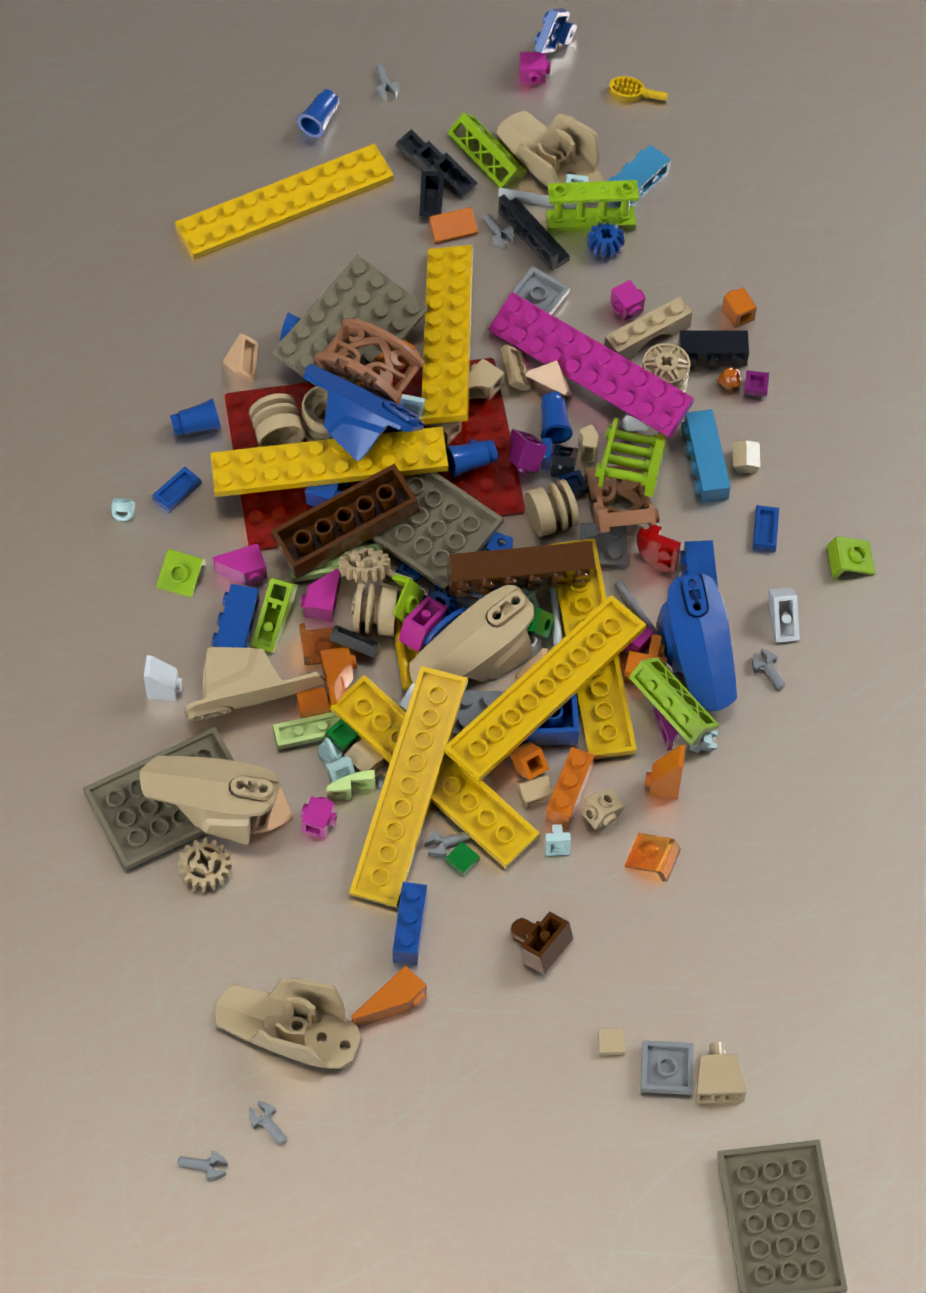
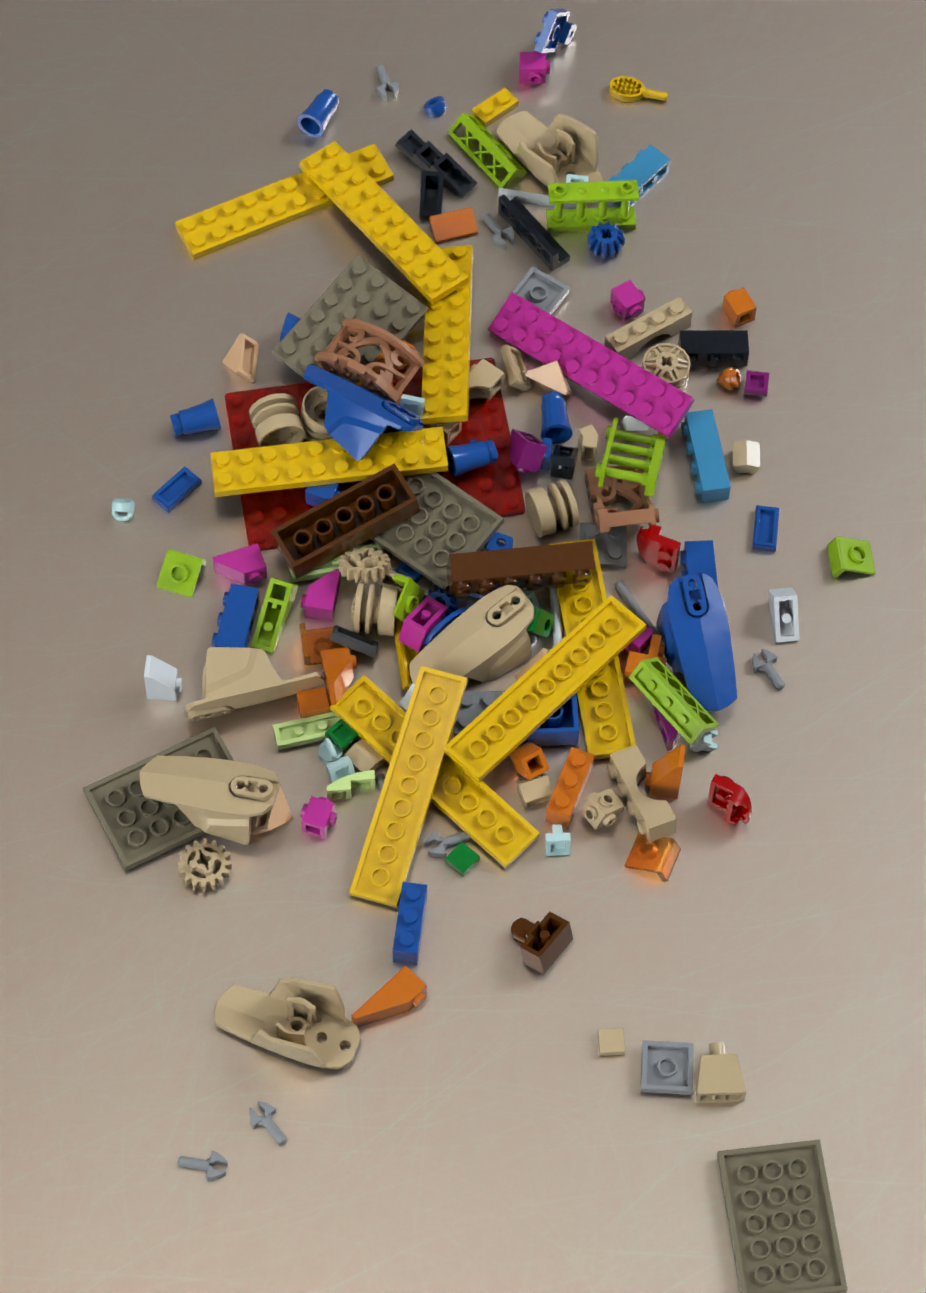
dark blue plate [558,470,588,497] -> none
none -> yellow plate [299,141,468,305]
none -> blue piece [424,96,447,117]
none -> yellow plate [472,88,519,127]
none -> tan arch [607,745,676,843]
none -> red slope [707,774,752,824]

